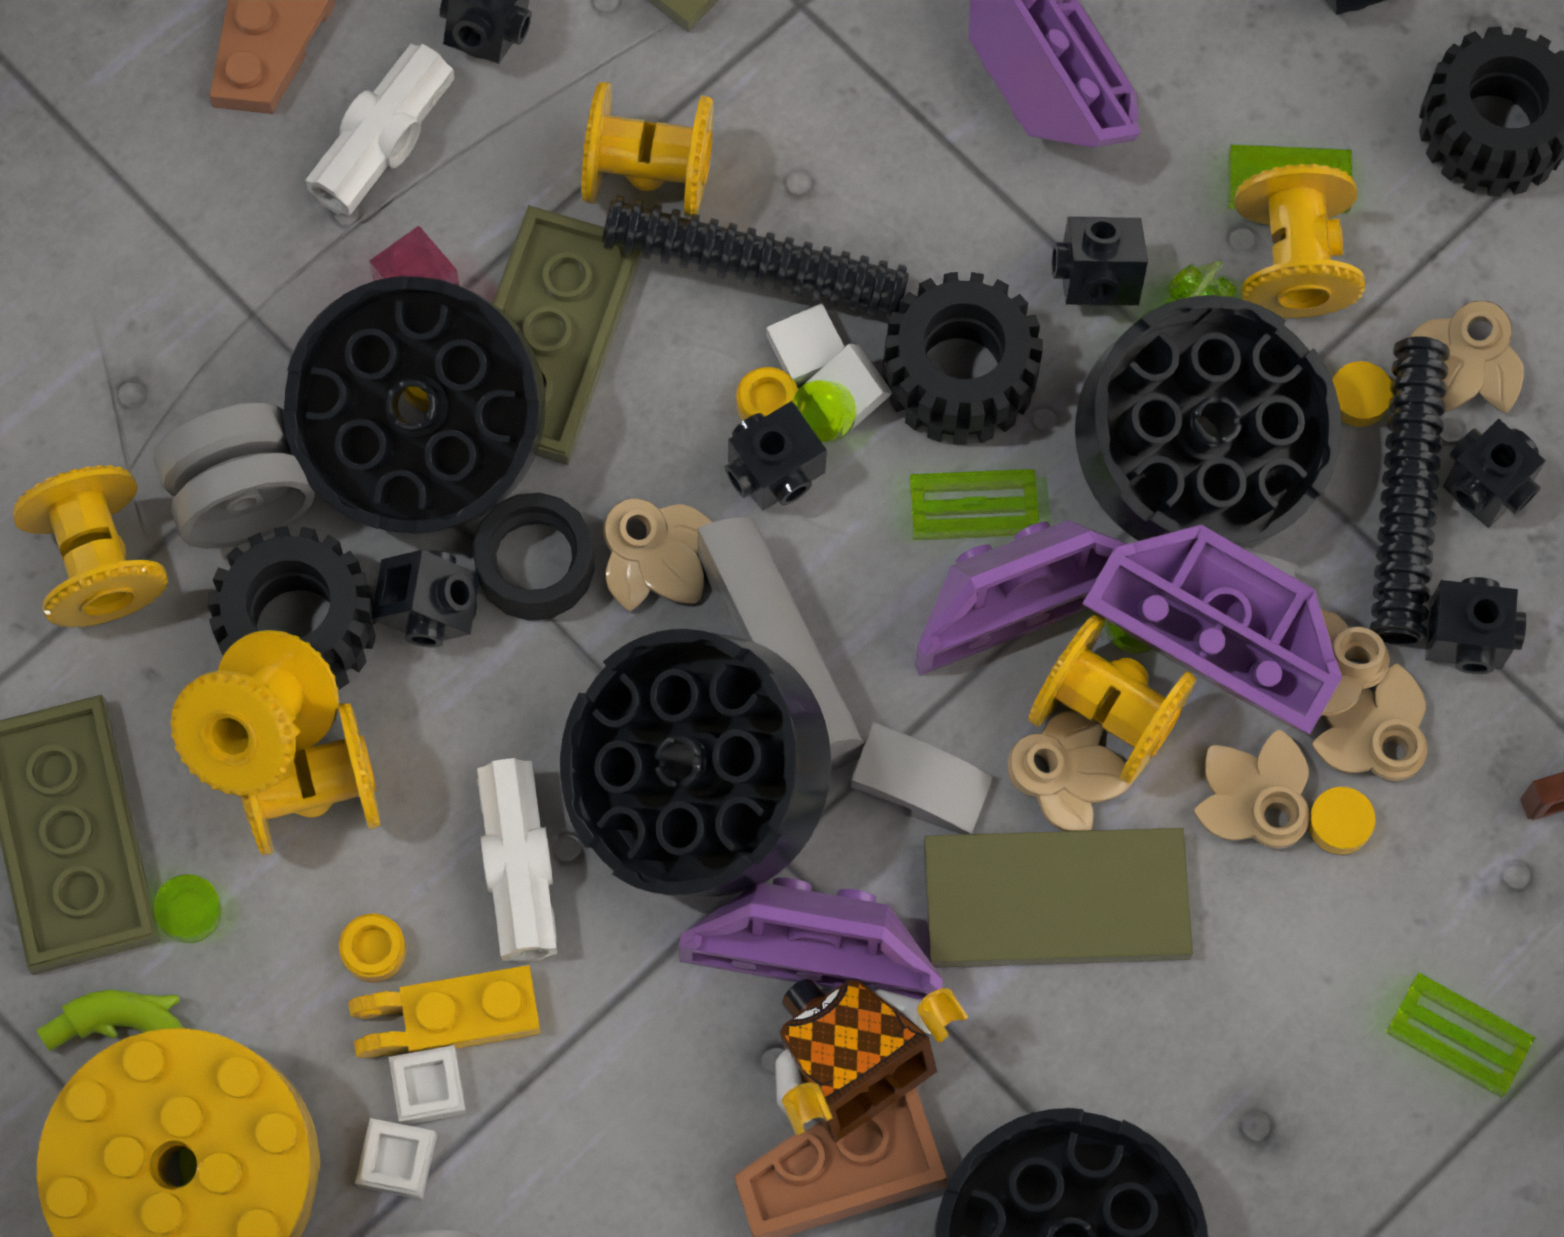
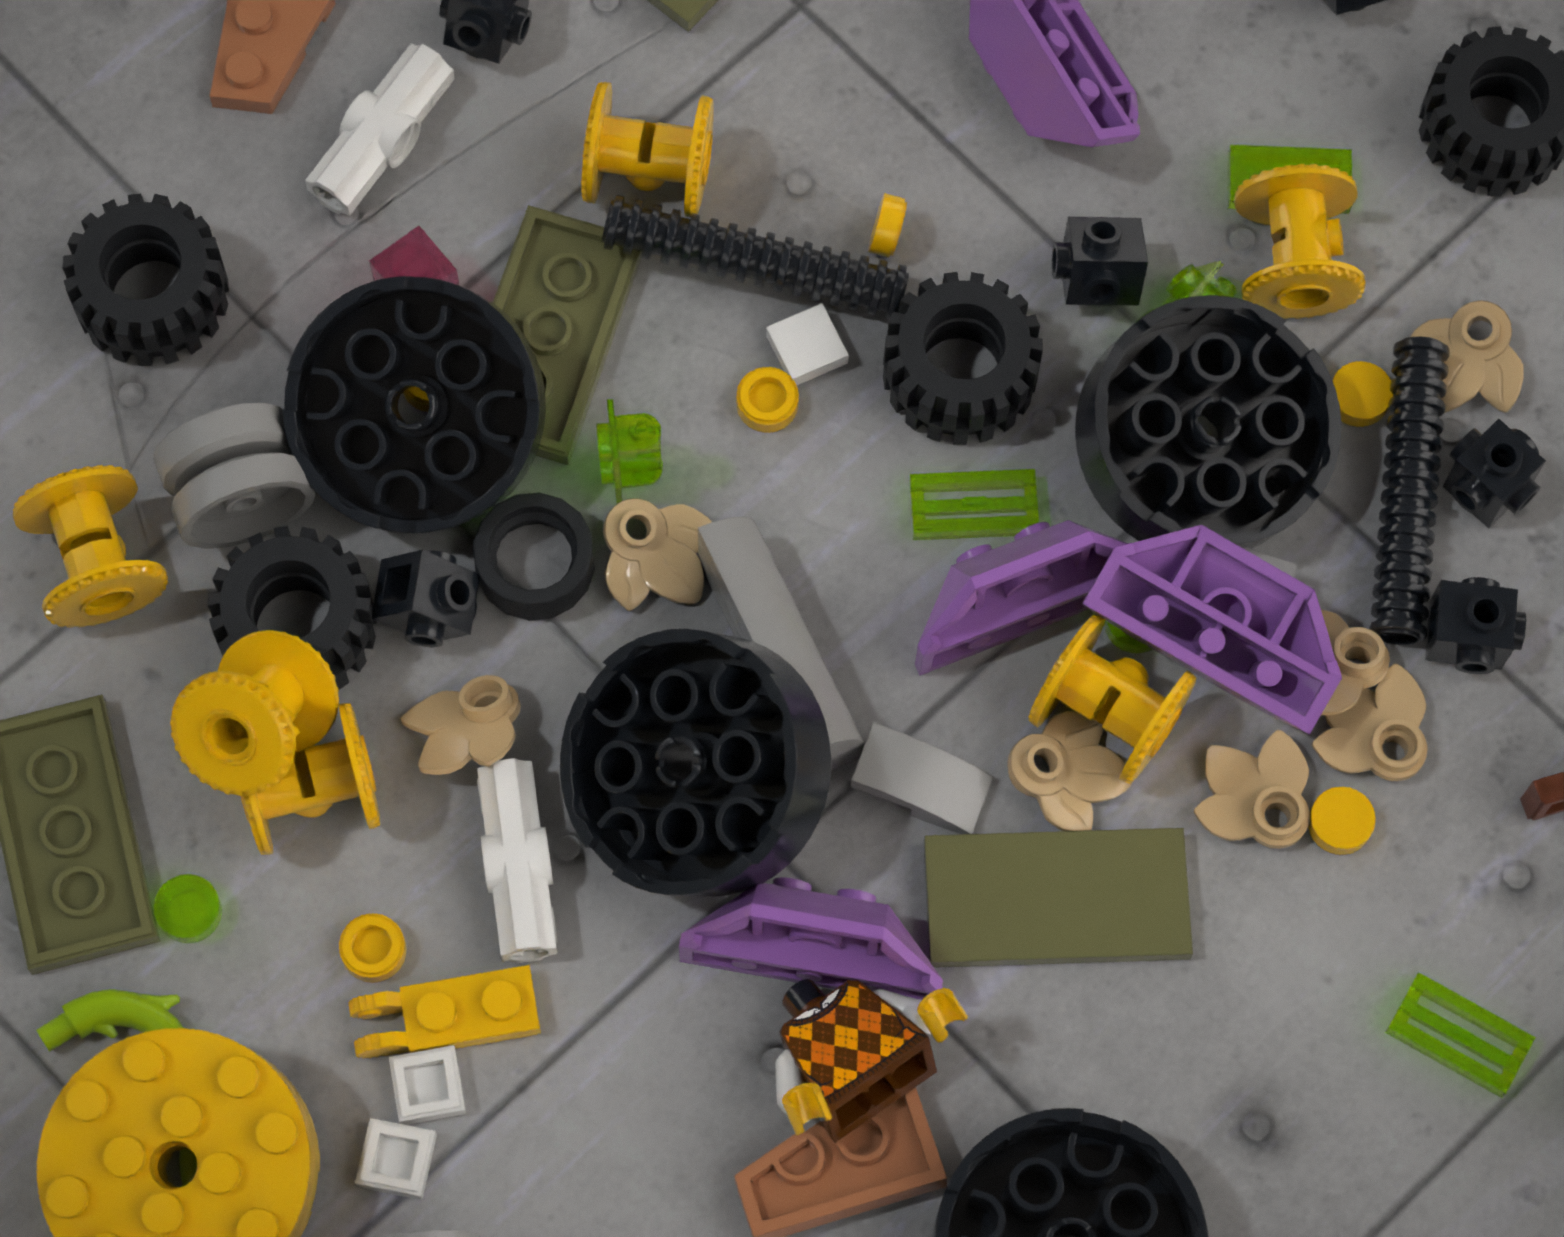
black brick [725,401,827,511] -> none
clear neon green tile [793,380,856,443] -> none
white tile [806,344,893,432] -> none
none -> black tyre [62,193,230,366]
none -> tan plate [401,675,521,775]
none -> clear neon green hinge [596,399,663,505]
none -> yellow tile [868,193,907,258]

